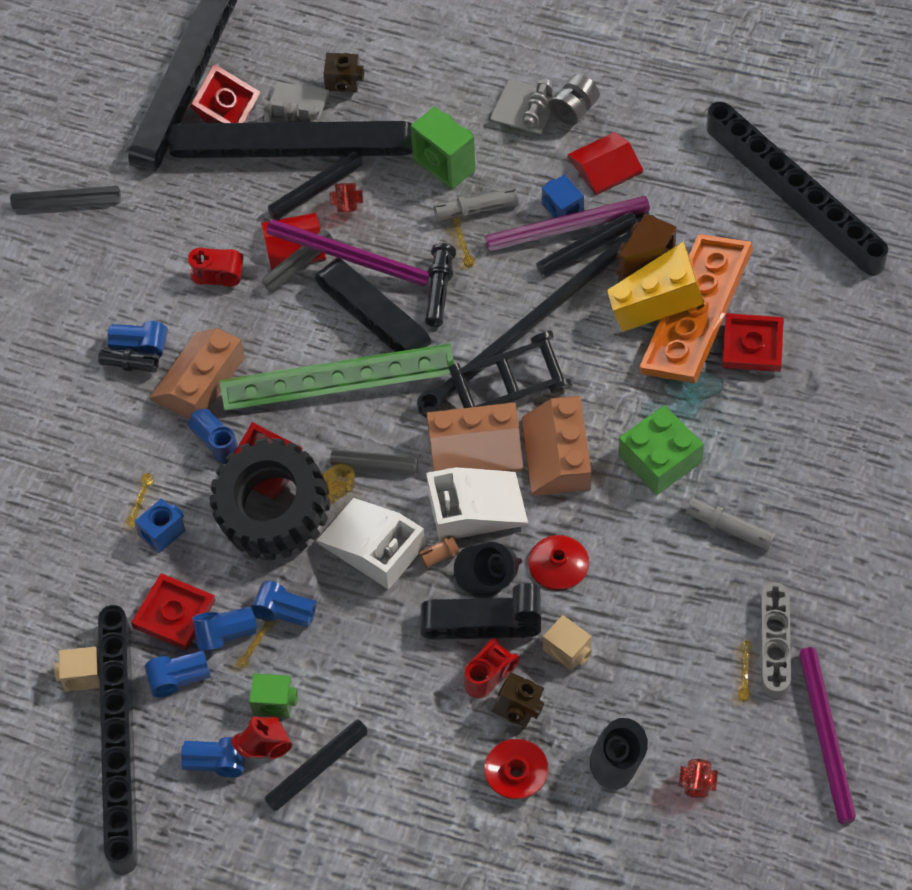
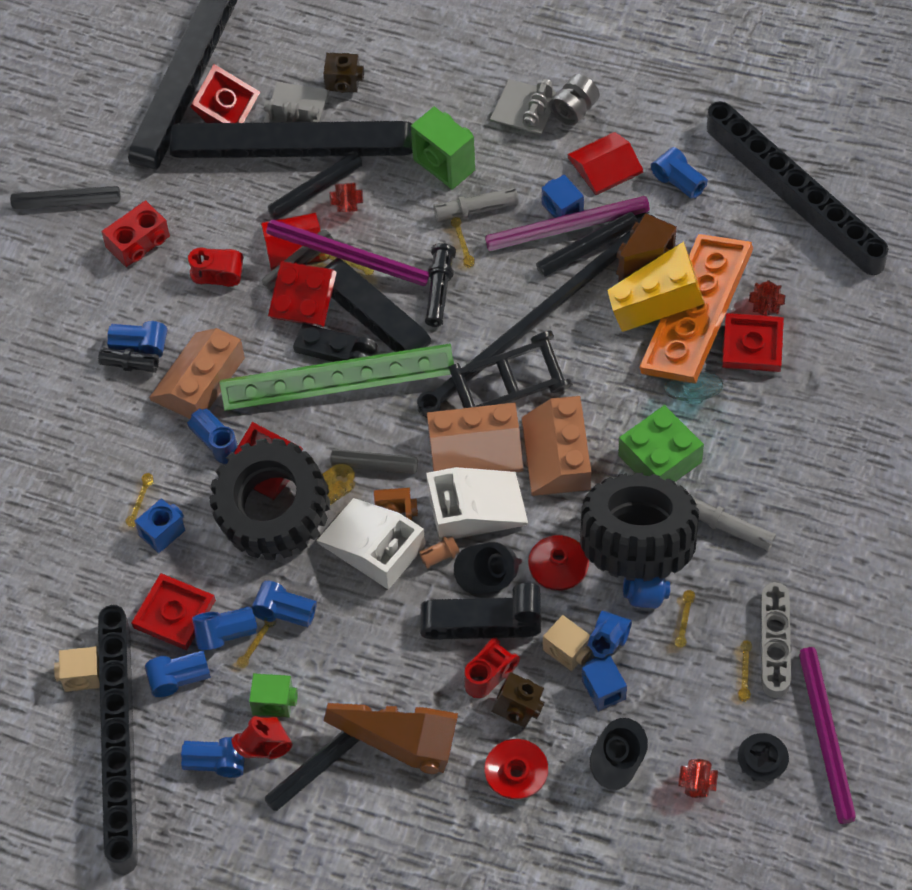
none -> red brick [101,200,170,267]
none -> red plate [268,261,337,327]
none -> black hinge [293,323,378,362]
none -> clear yellow hinge [319,252,374,275]
none -> dark orange wedge [323,703,458,774]
none -> dark orange bracket [374,487,418,521]
none -> black tyre [580,473,699,581]
none -> blue brick [582,655,627,712]
none -> blue piece [587,610,632,658]
none -> blue head [623,577,671,609]
none -> blue piece [650,147,708,199]
none -> clear yellow hinge [675,590,695,648]
none -> black gear [737,733,789,783]
none -> clear red gear [749,280,786,316]

